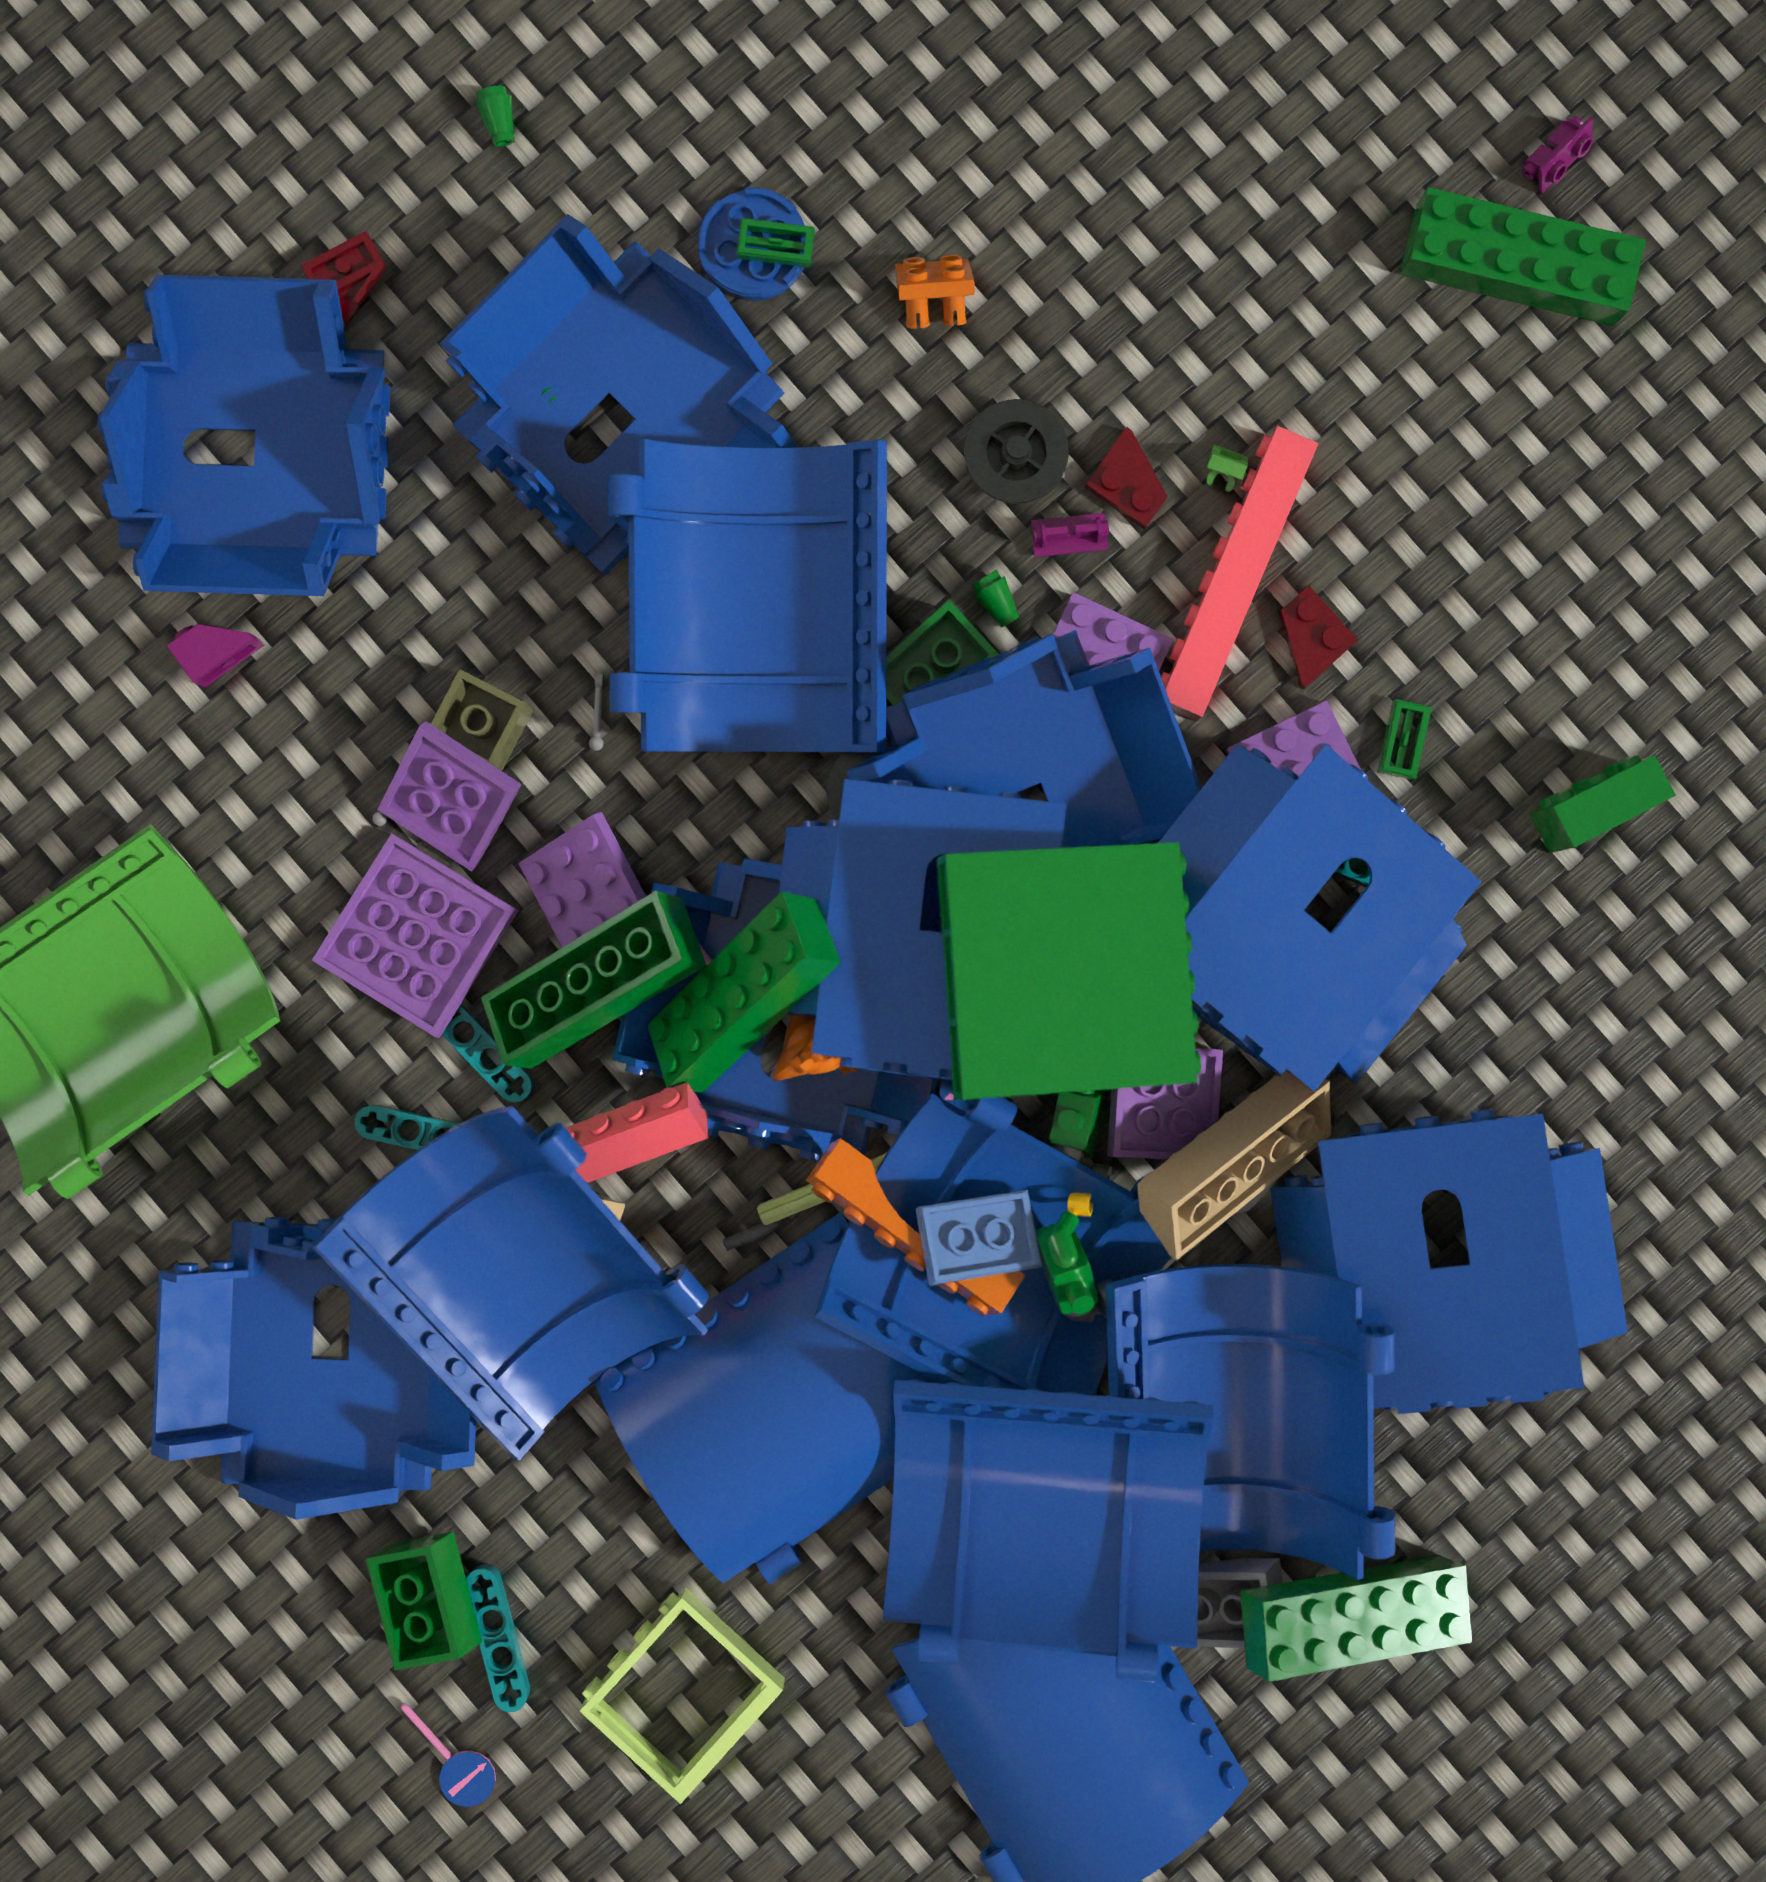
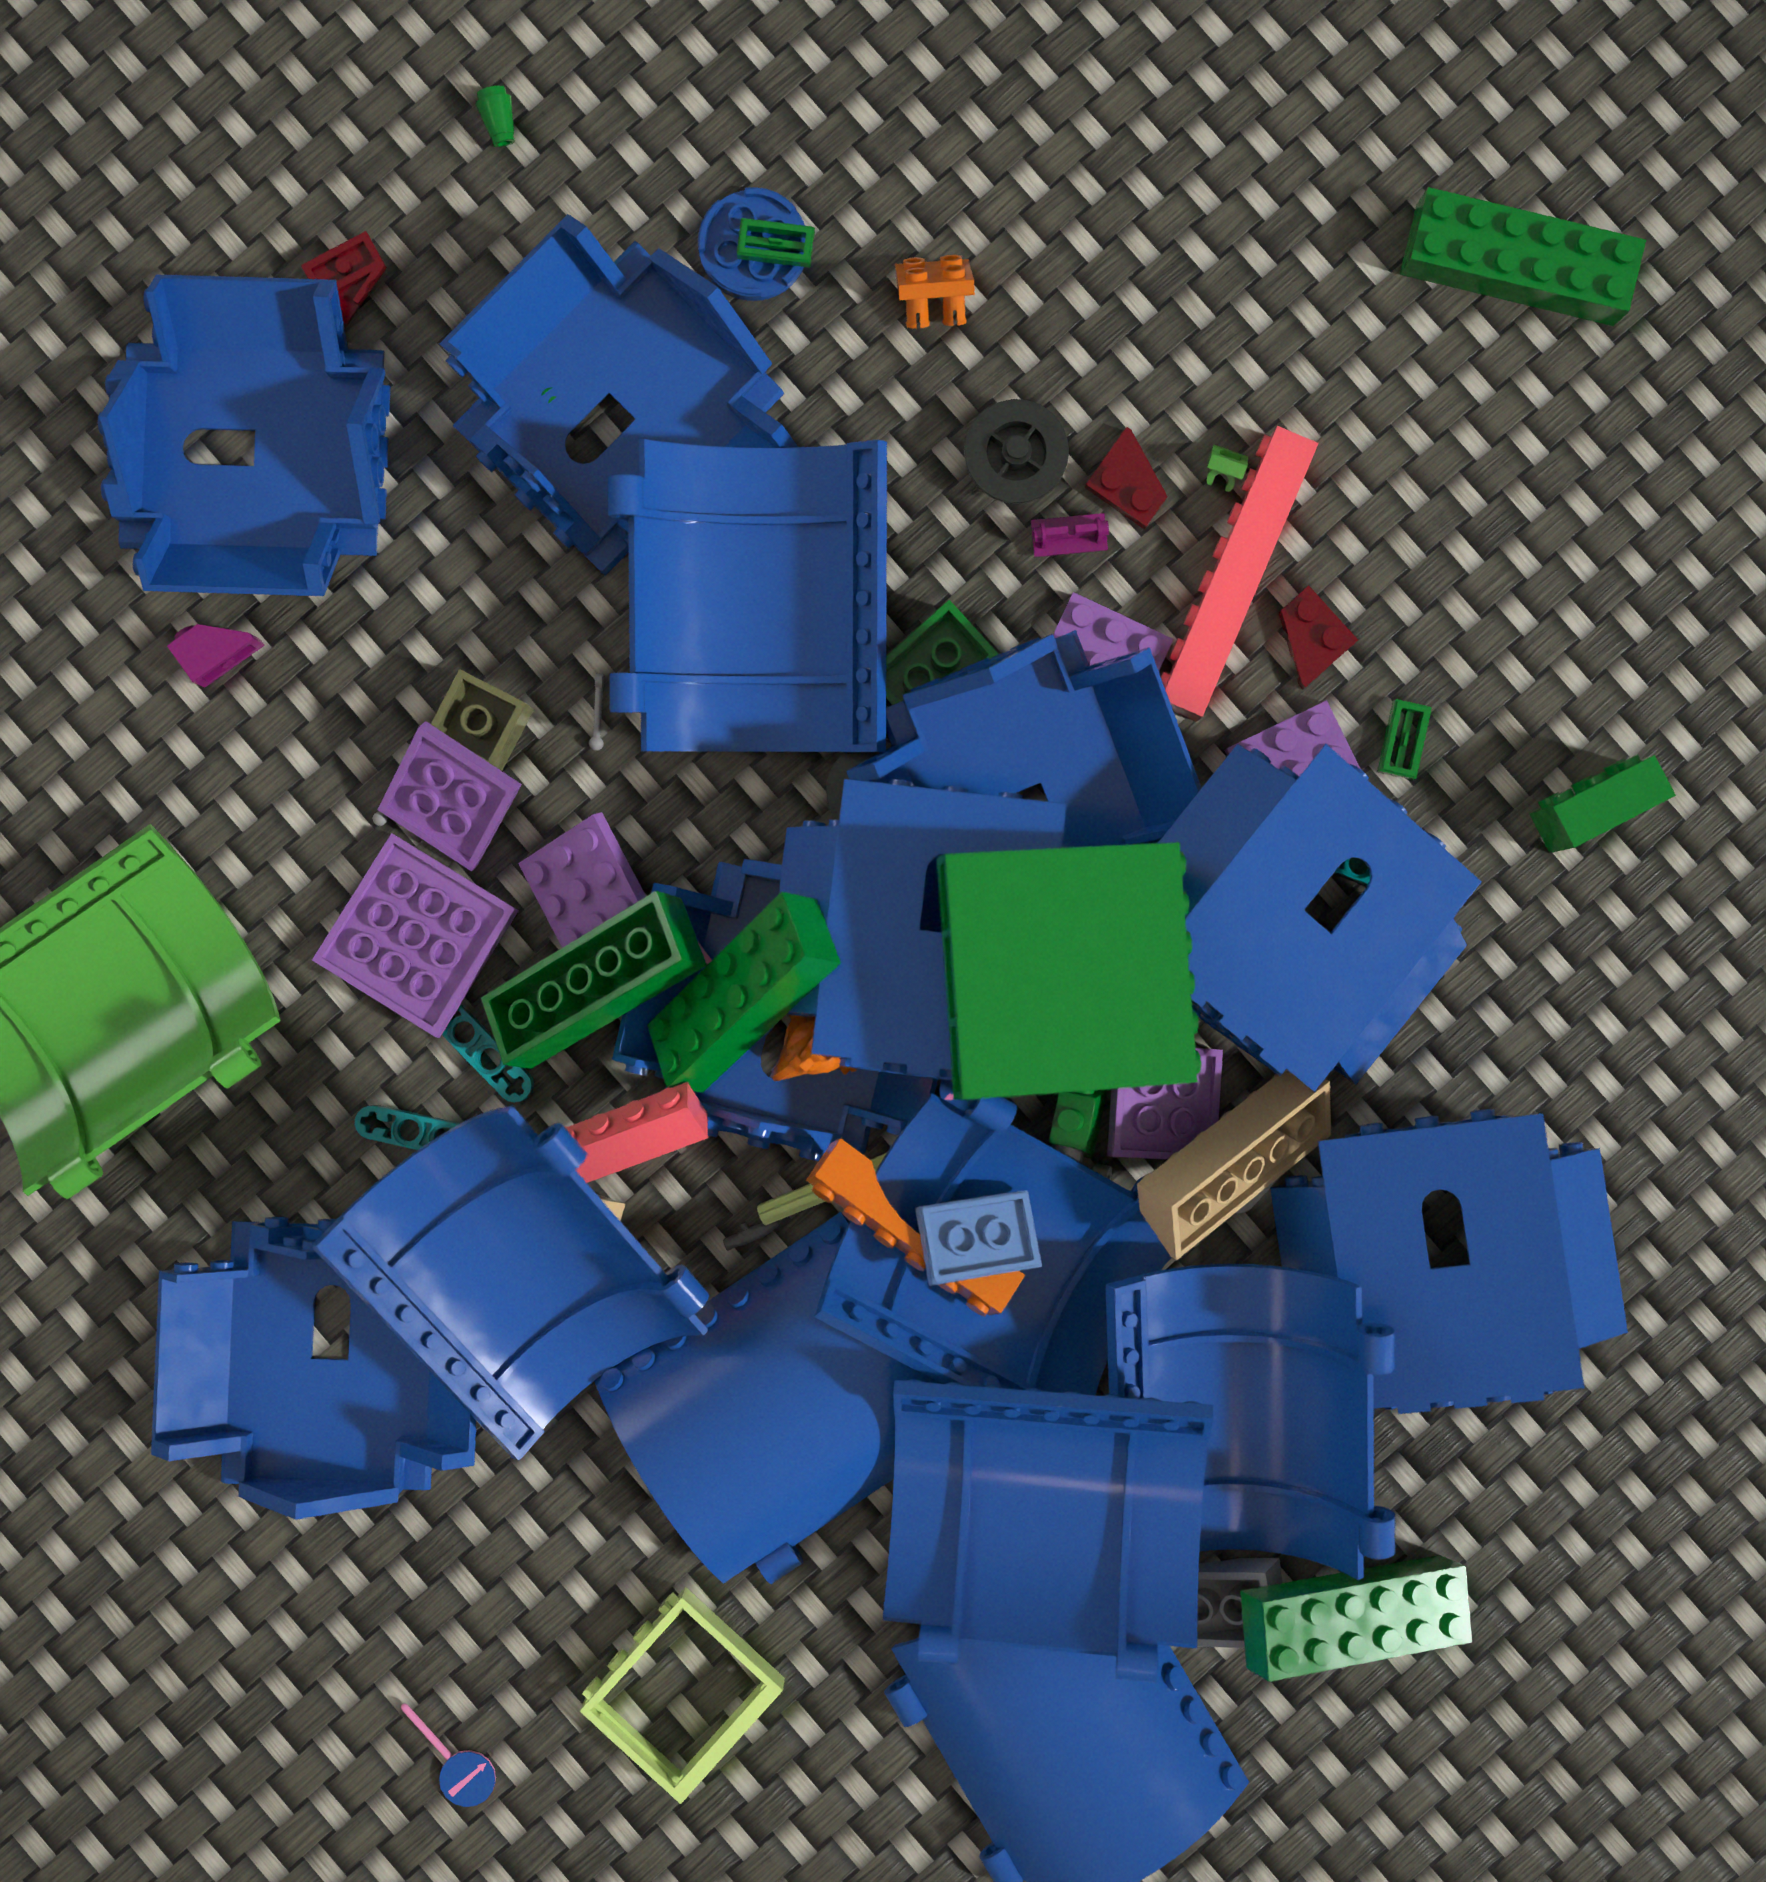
green brick [366,1531,482,1670] -> none
teal beam [466,1564,530,1713] -> none
green cone [971,570,1020,628] -> none
green torso [1035,1192,1112,1322] -> none
magenta hinge [1522,116,1593,194] -> none

